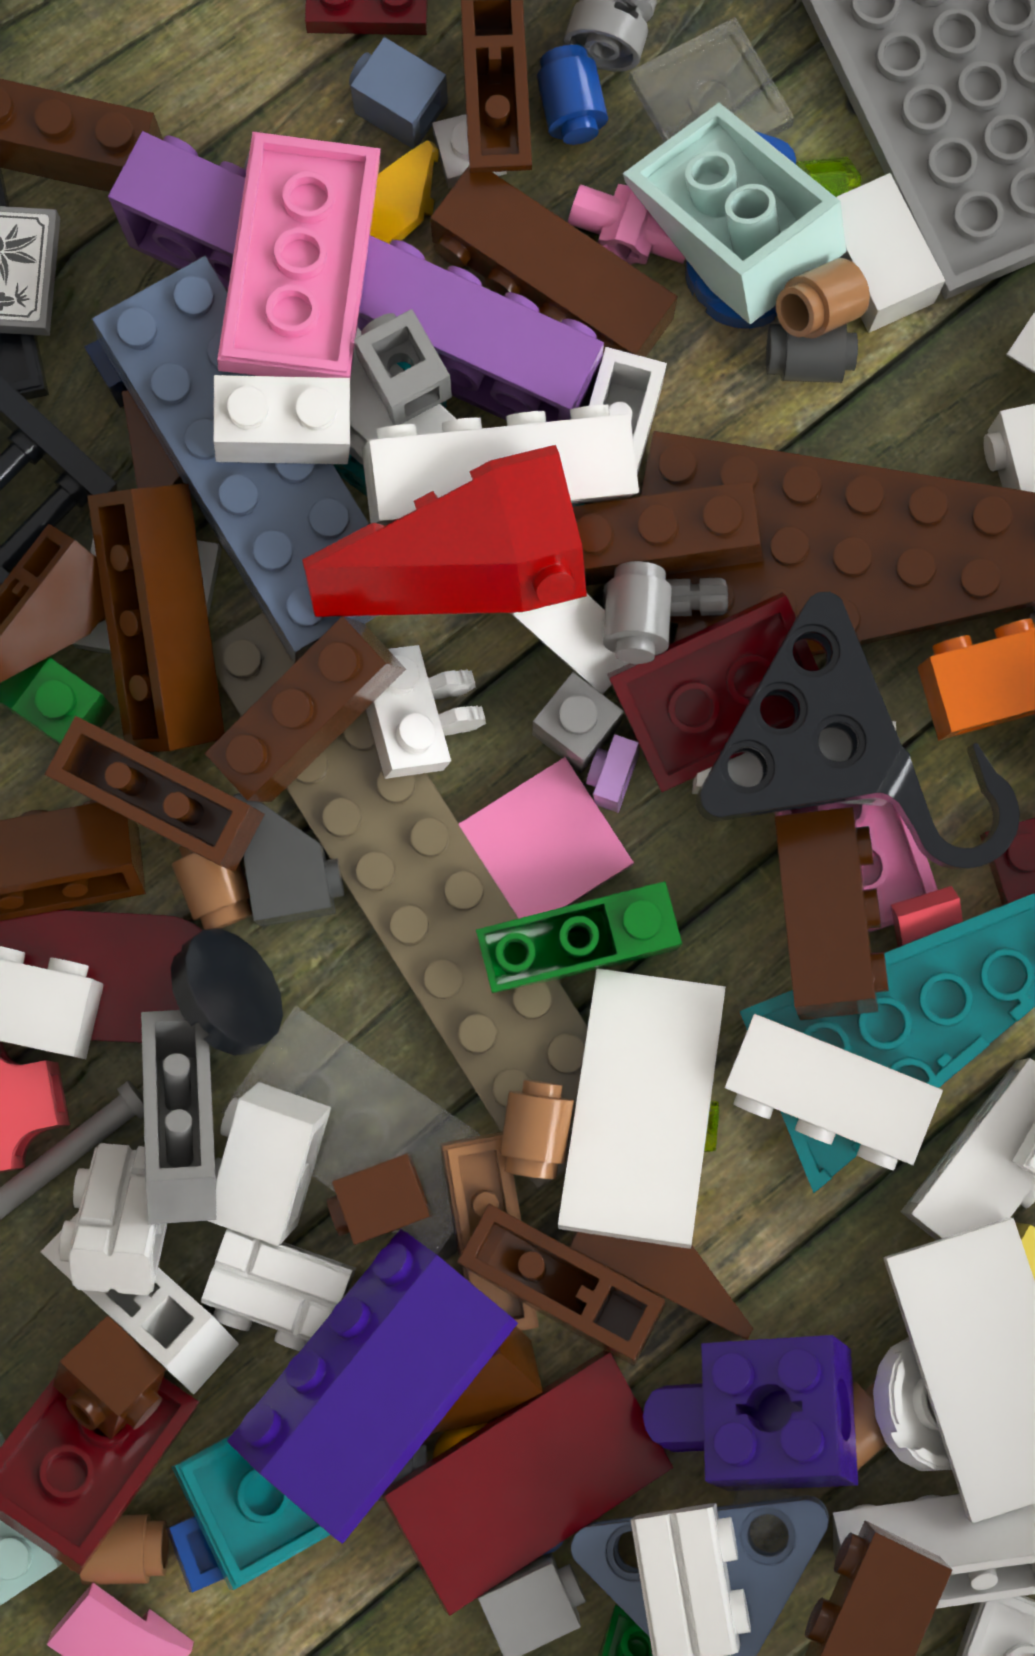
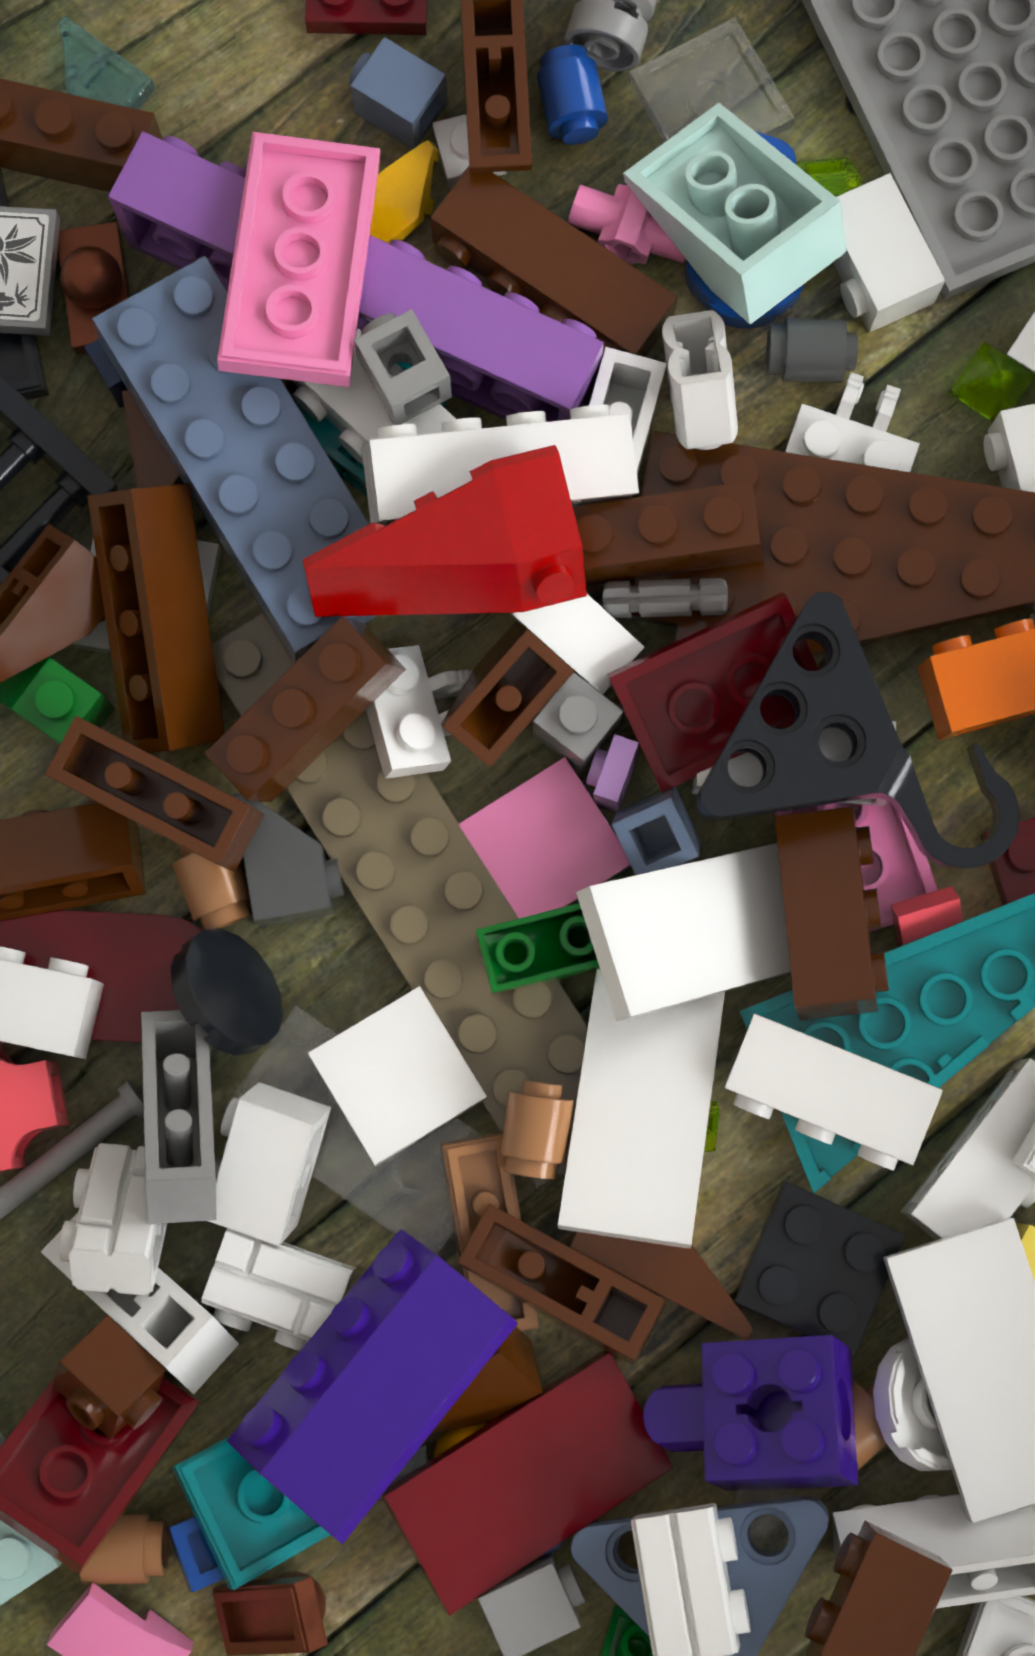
white brick [214,375,350,464] -> none
reddish brown brick [326,1153,433,1245] -> none
light grey brick [603,561,672,664] -> none
medium nougat brick [776,258,870,339] -> none
none -> copper tile [58,222,130,355]
none -> clear light blue tile [59,16,155,109]
none -> copper tile [213,1571,328,1655]
none -> white tile [308,986,487,1167]
none -> reddish brown slope [441,620,575,767]
none -> white tile [576,843,791,1021]
none -> sand blue brick [612,787,701,875]
none -> white brick [662,310,738,450]
none -> black plate [732,1181,906,1357]
none -> white hinge [785,372,920,472]
none -> clear neon green slope [948,341,1035,422]

